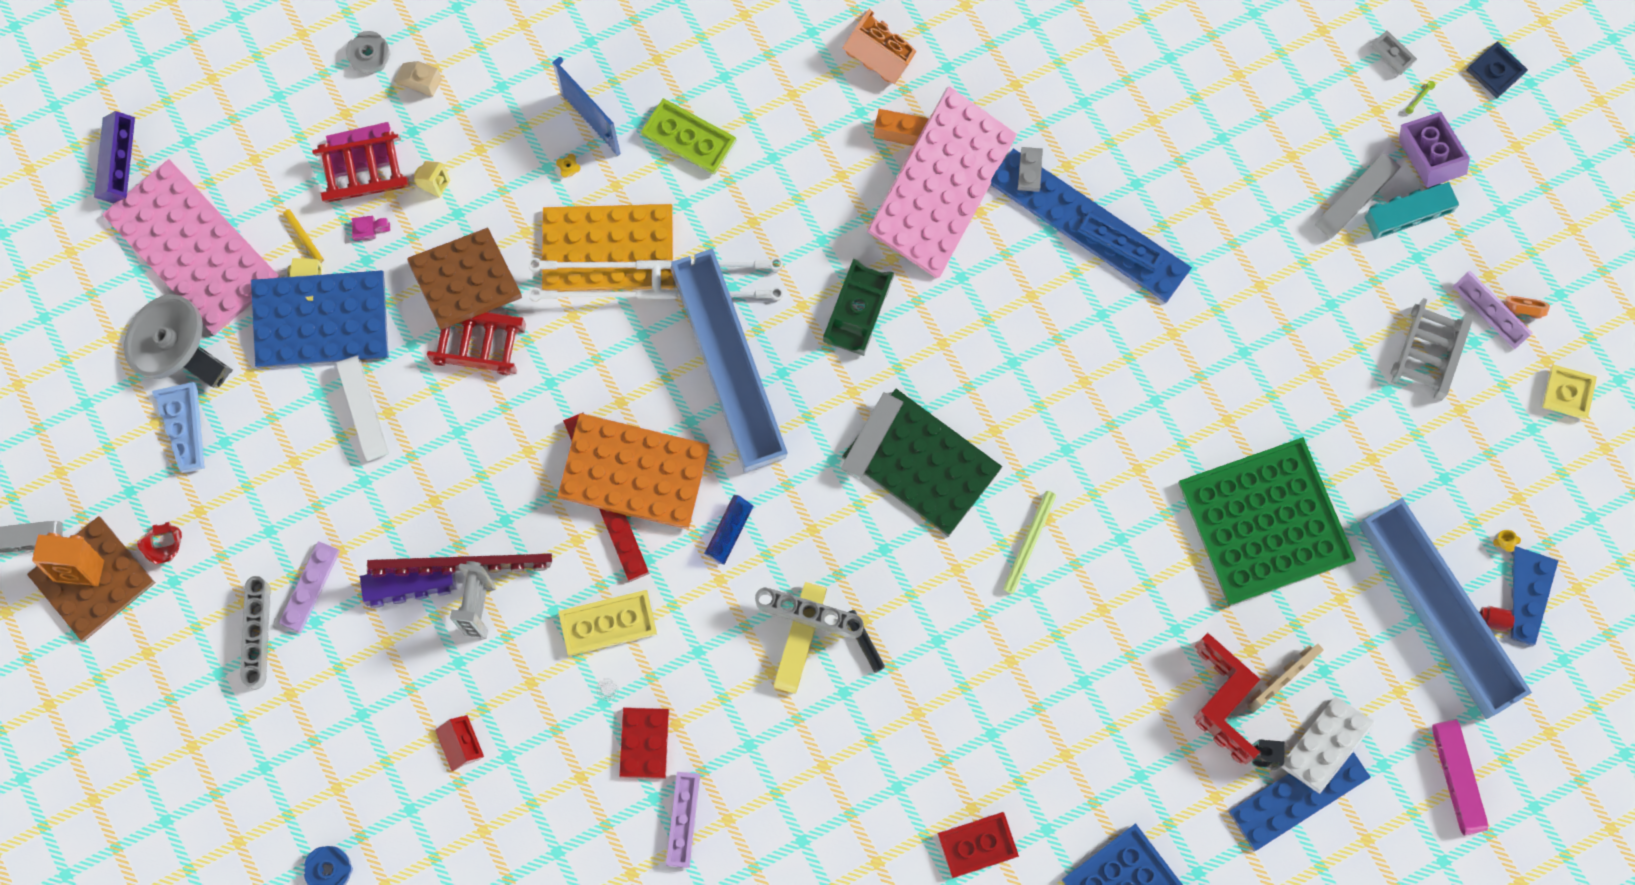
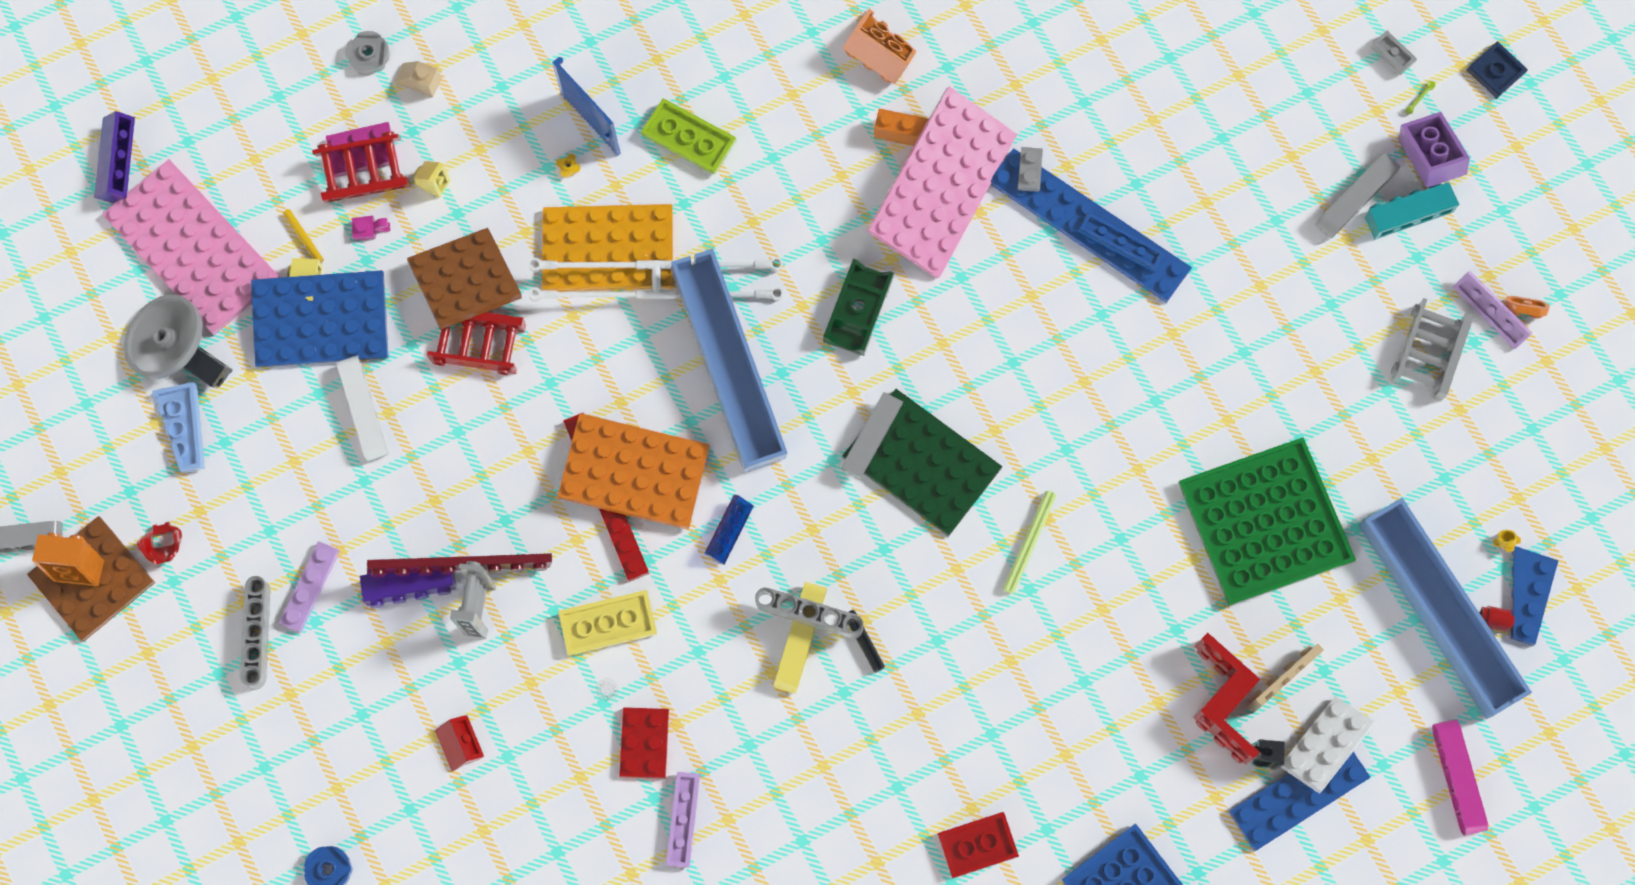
light yellow plate [1542,364,1597,420] -> none

